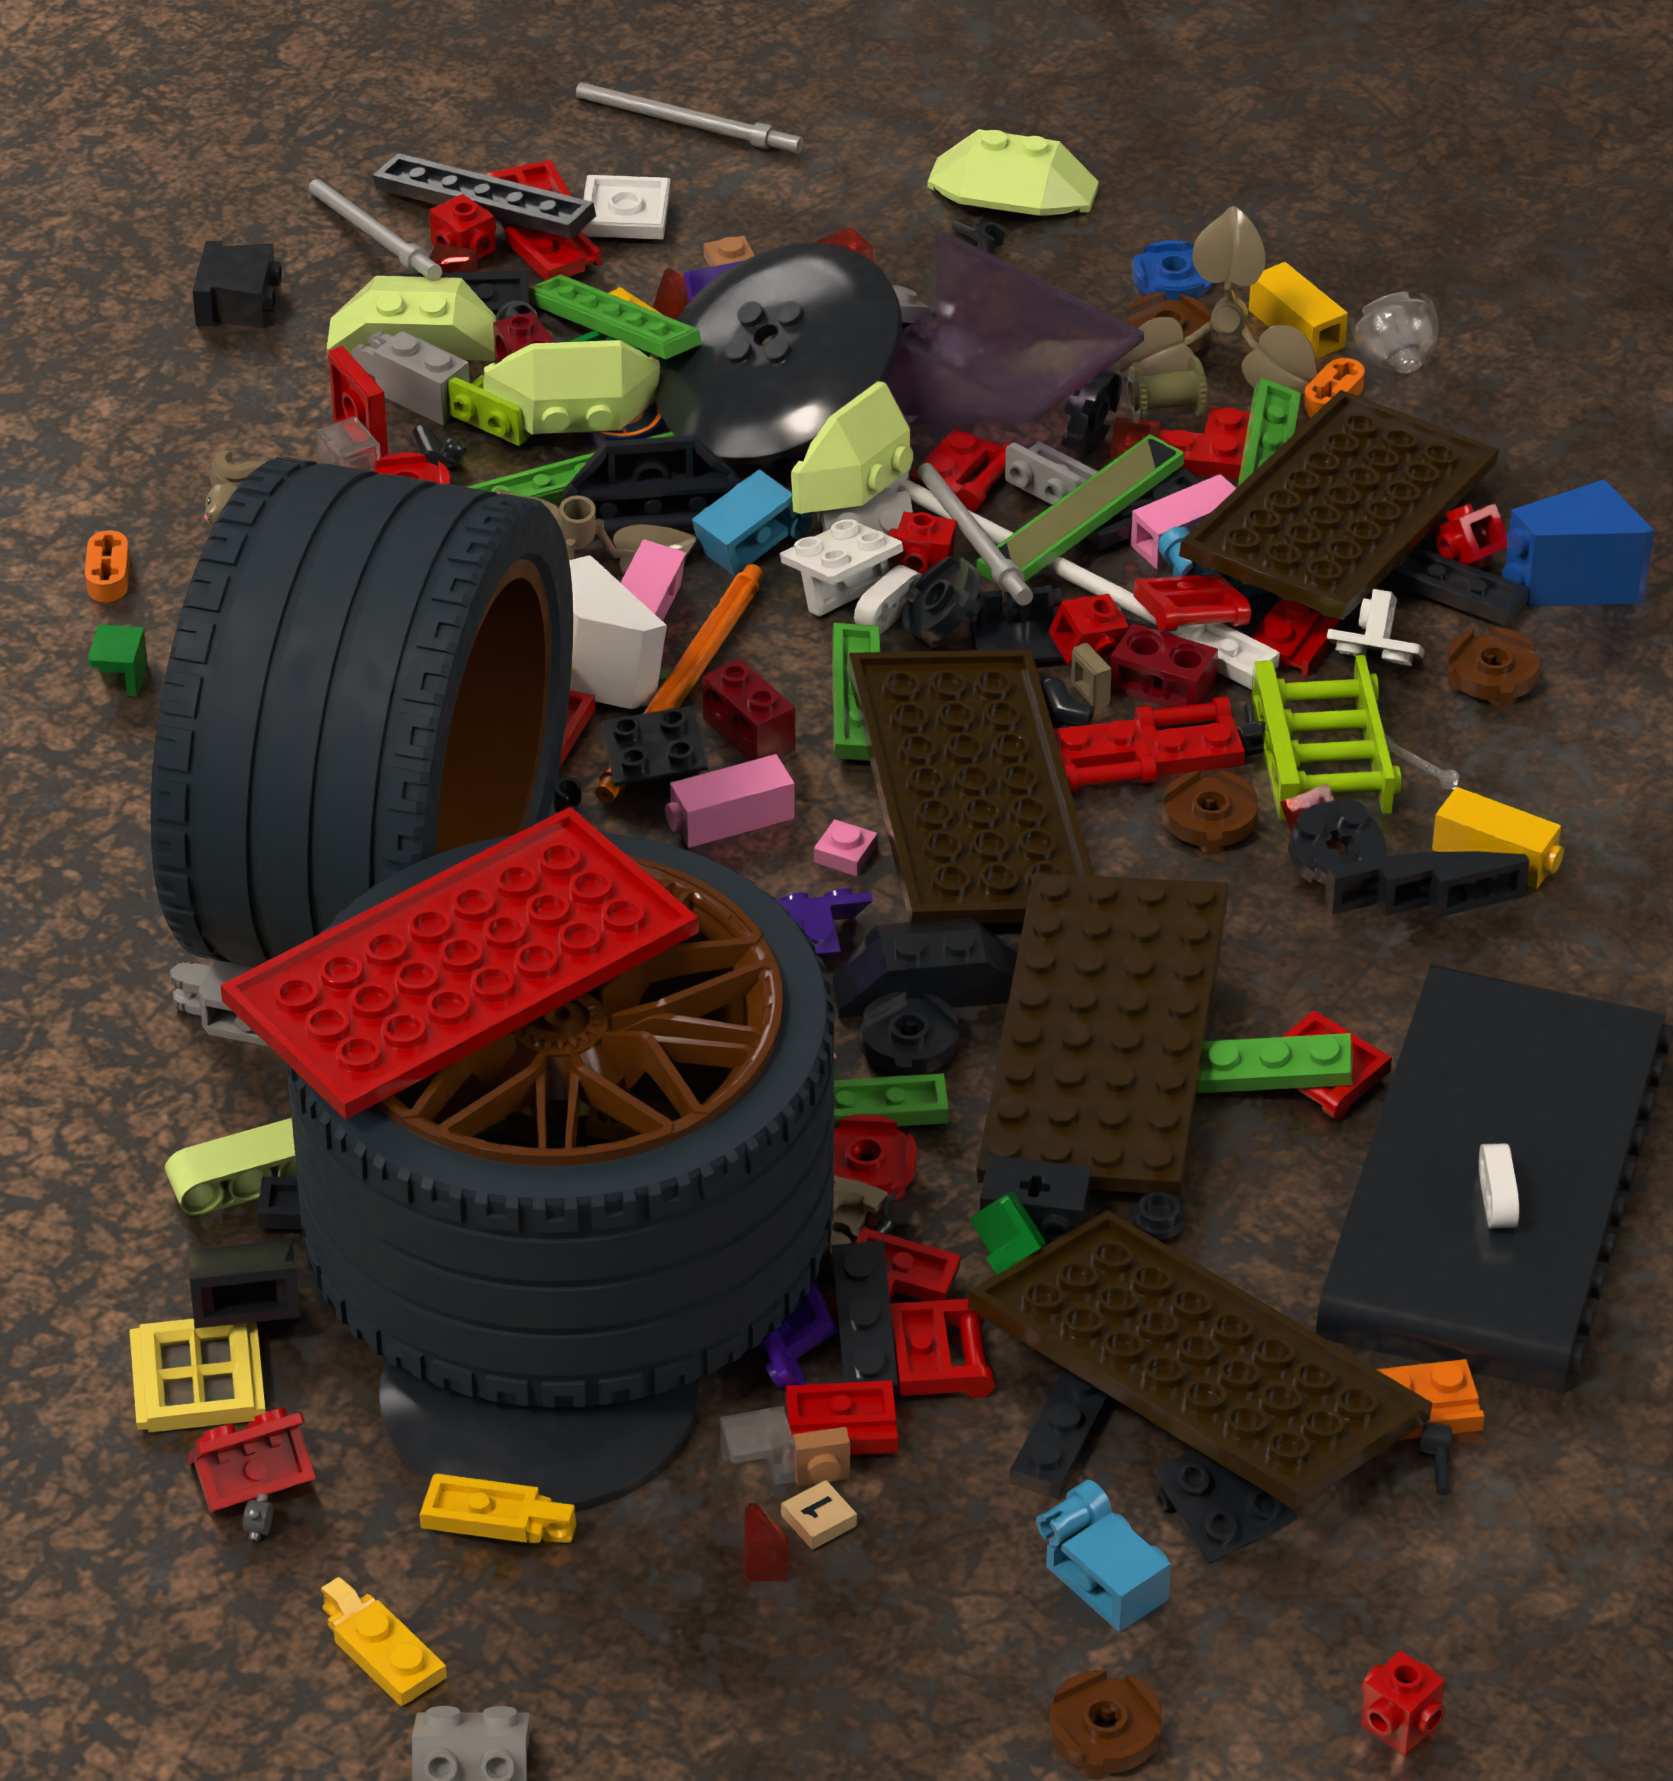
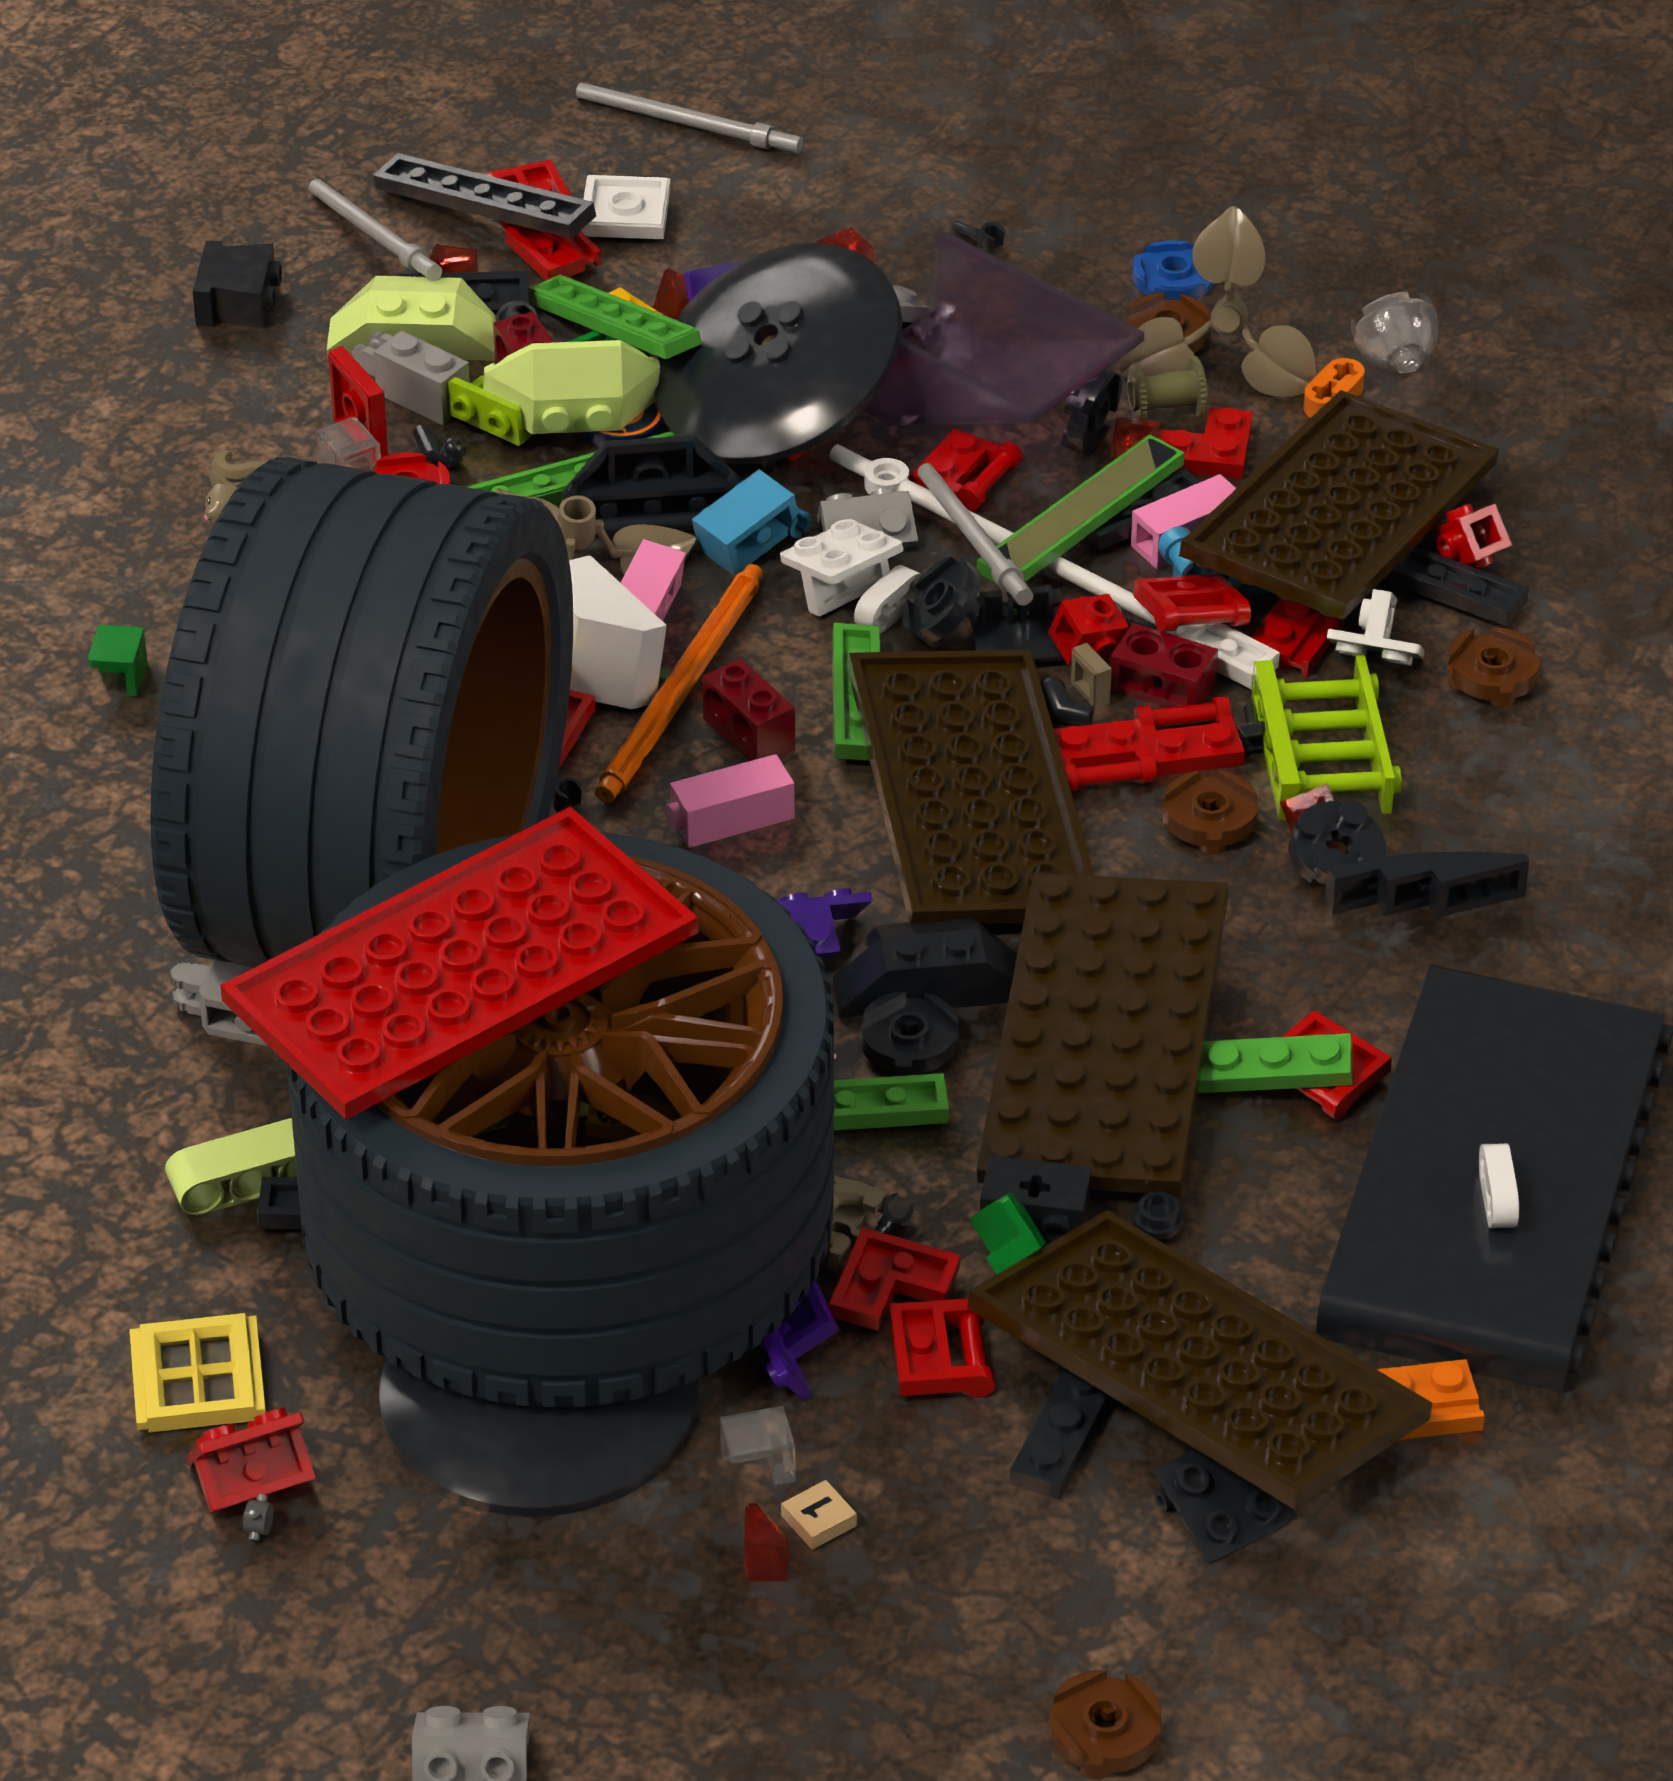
orange beam [85,530,130,602] -> none
black hips [188,1239,301,1329] -> none
yellow hinge [321,1577,447,1707] -> none
yellow hinge [419,1474,576,1543] -> none
red brick [429,194,496,267] -> none
black hinge [600,706,709,786] -> none
medium nougat plate [704,236,755,267] -> none
red plate [786,1380,898,1458] -> none
yellowish green wedge [791,381,913,514] -> none
medium nougat plate [793,1427,850,1486] -> none
bright pink plate [814,819,878,876] -> none
black plate [831,1240,899,1394] -> none
red plate [834,1114,917,1202] -> none
red brick [889,512,957,575] -> none
yellowish green wedge [928,129,1099,216] -> none
light grey bracket [1005,441,1098,505] -> none
dark azure hinge [1036,1480,1171,1633] -> none
bright green plate [1238,377,1301,486] -> none
yellow brick [1249,262,1348,360] -> none
red brick [1361,1650,1445,1756] -> none
clear hinge [1384,734,1460,789] -> none
black hand [1419,1421,1452,1495] -> none
yellow brick [1432,787,1564,889] -> none
blue slope [1503,479,1654,606] -> none

